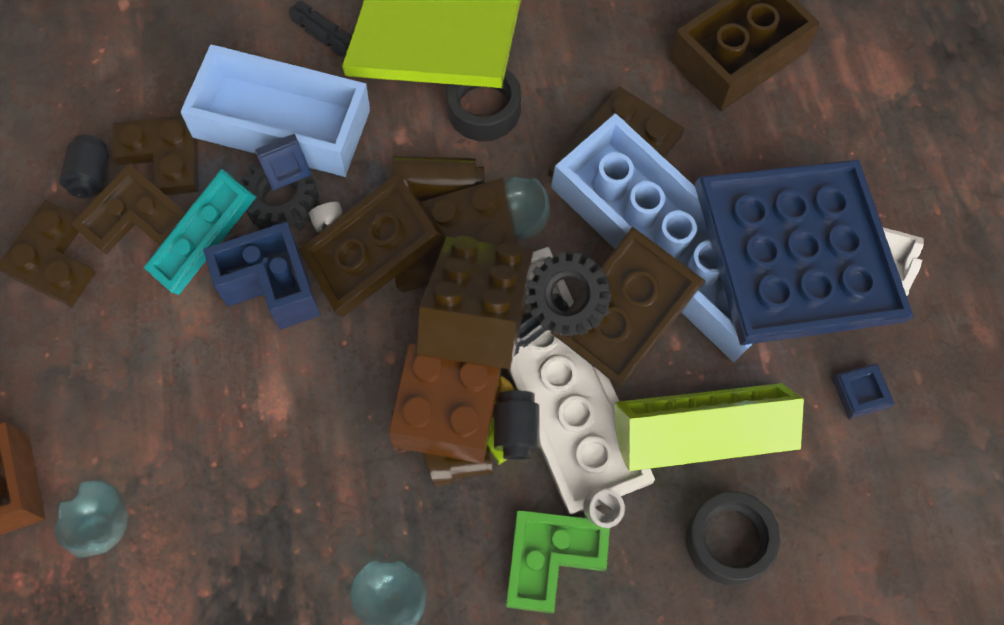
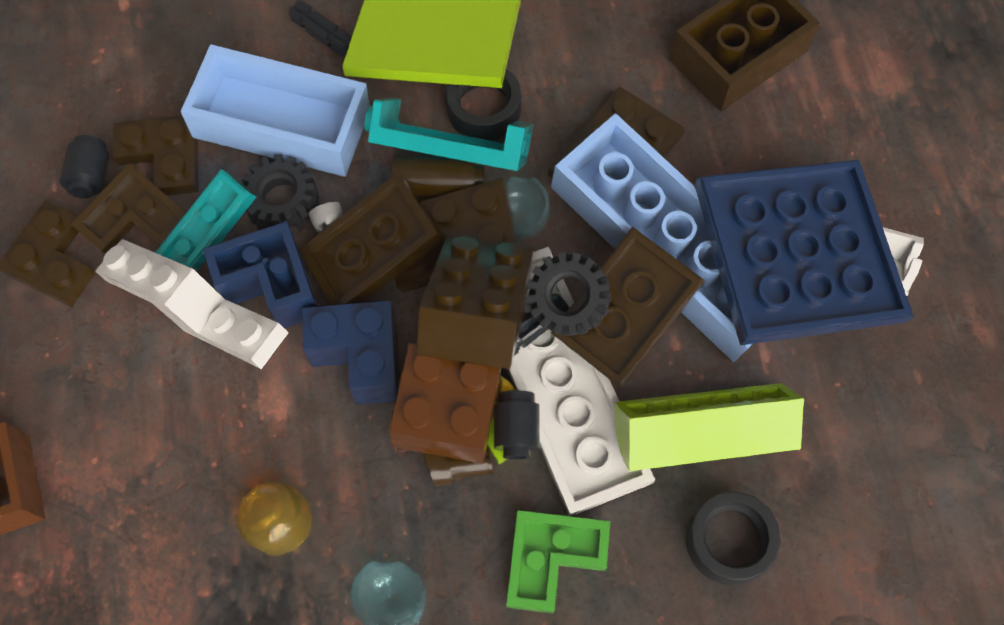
clear light blue hair [54,481,129,558] -> none
dark blue tile [255,134,312,191] -> none
light grey hinge [583,488,625,528] -> none
dark blue tile [832,363,895,419] -> none
none -> white bracket [95,239,288,369]
none -> clear yellow hair [235,481,313,556]
none -> dark blue brick [302,301,400,405]
none -> teal panel [364,97,534,171]

